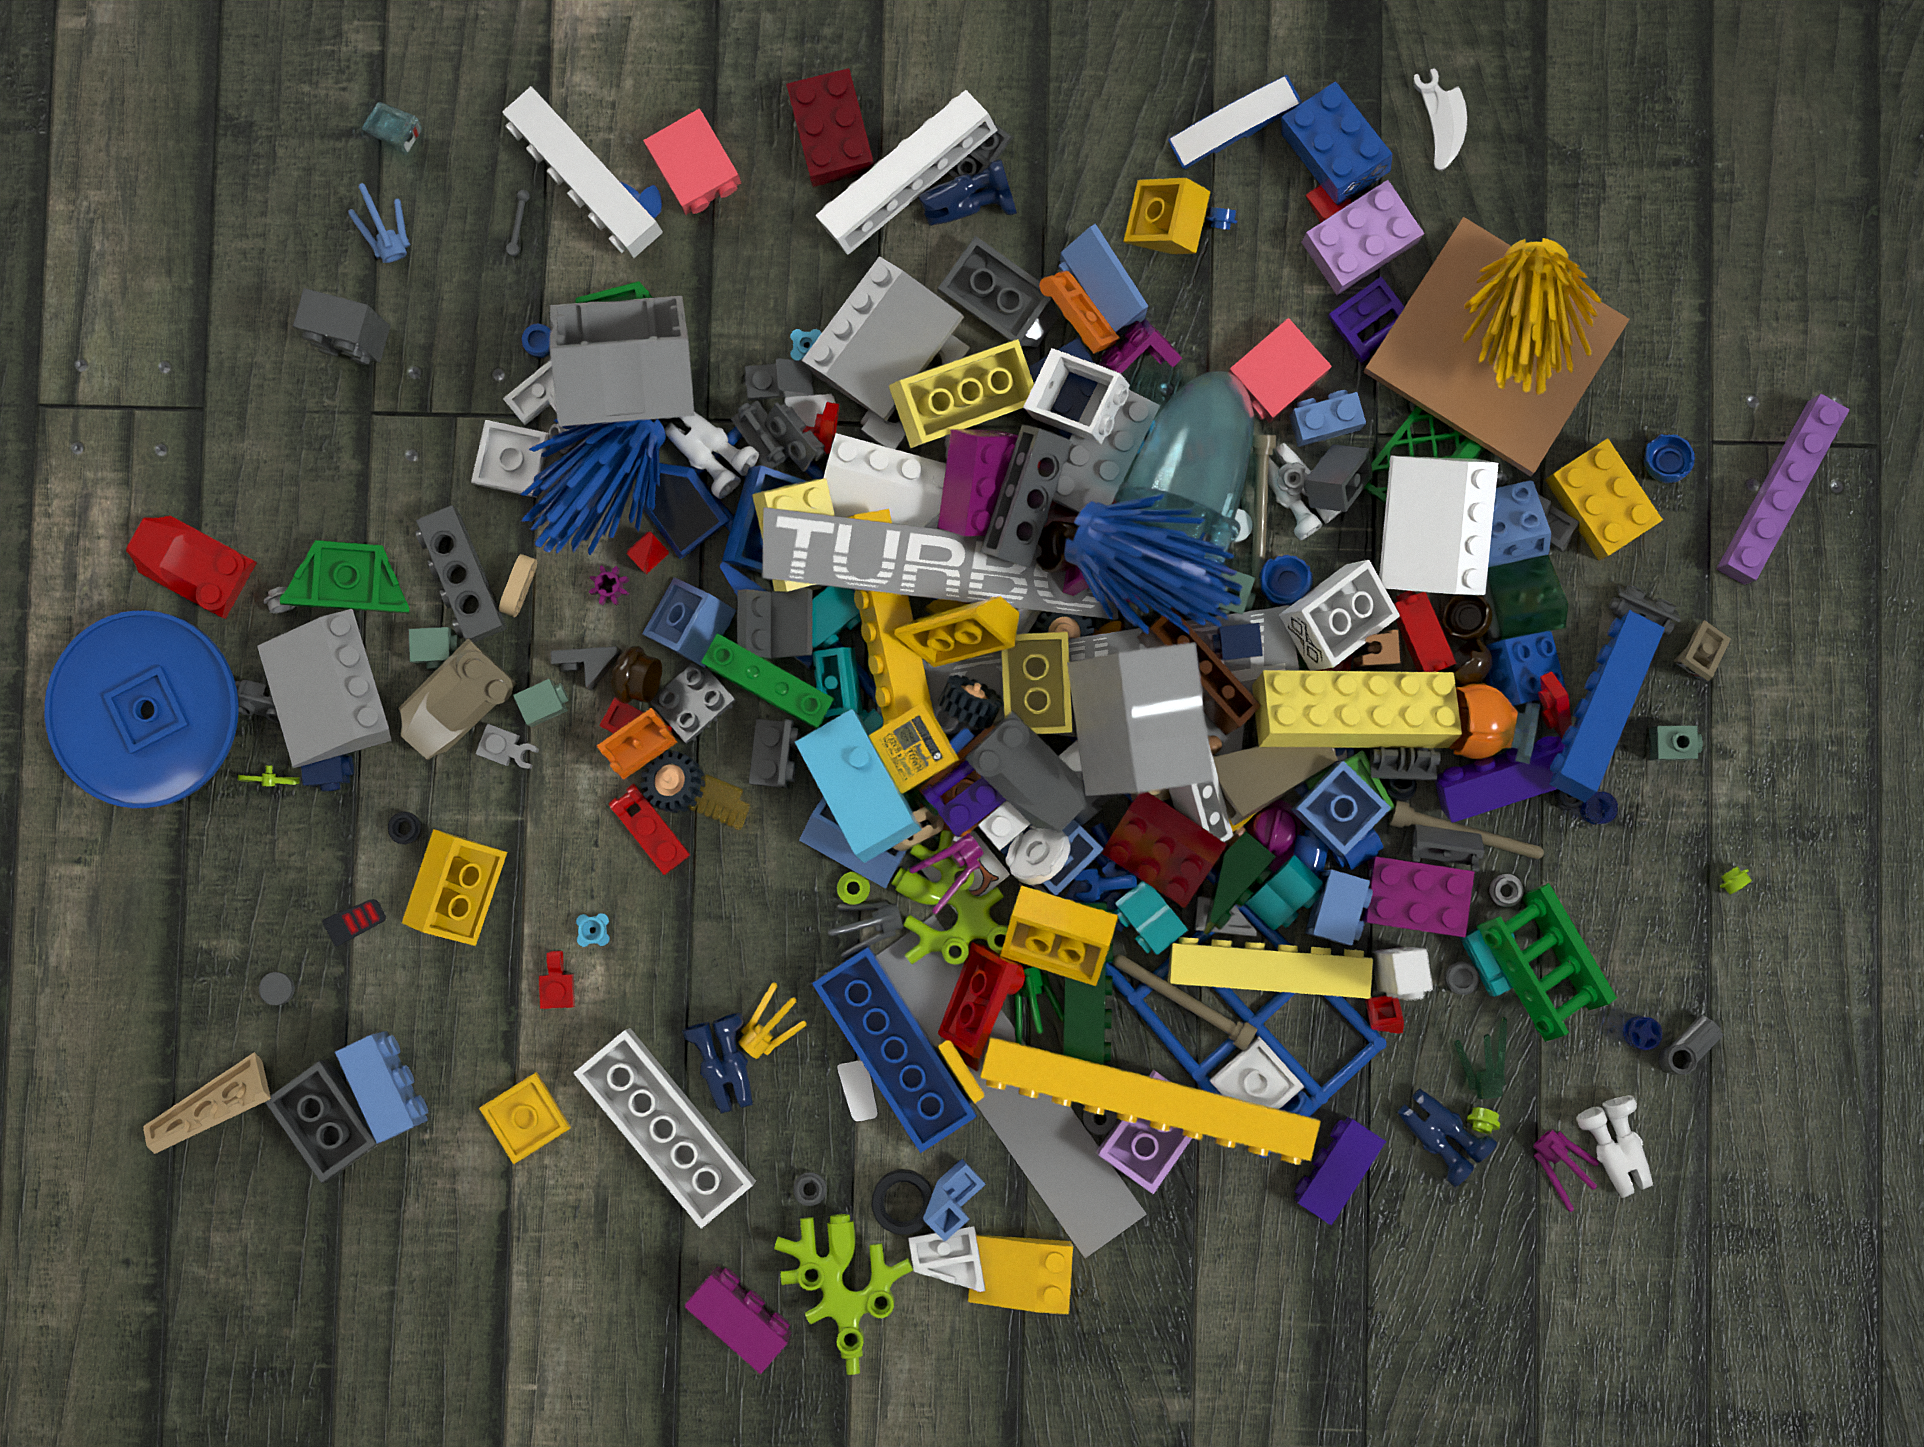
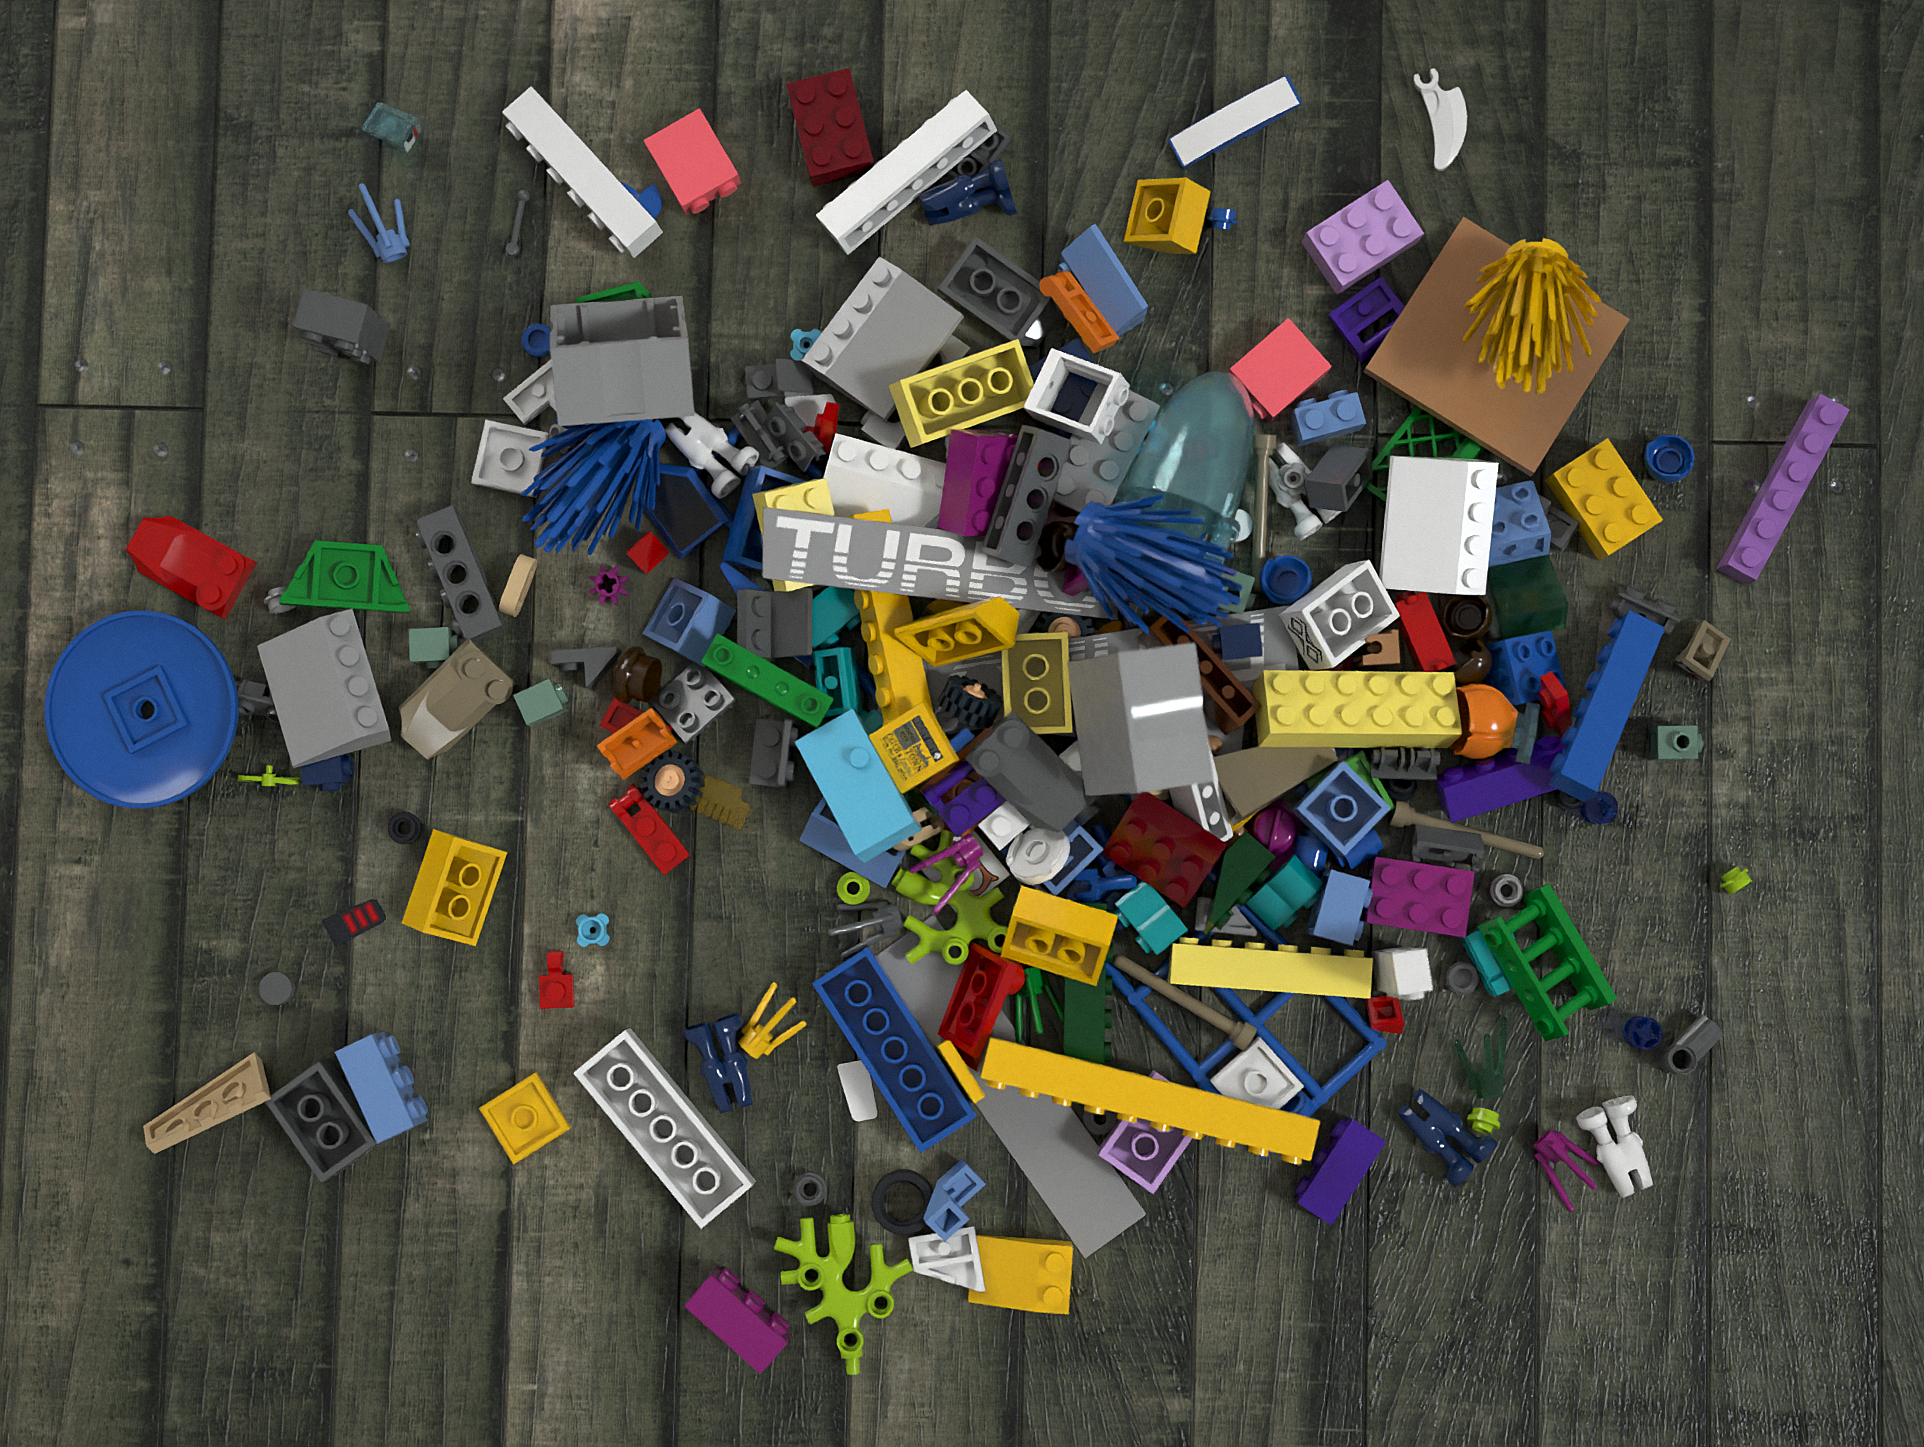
light grey plate [476,724,539,769] -> none
magenta bracket [1099,318,1182,374] -> none
blue brick [1281,81,1393,206] -> none
red slope [1305,185,1352,223] -> none

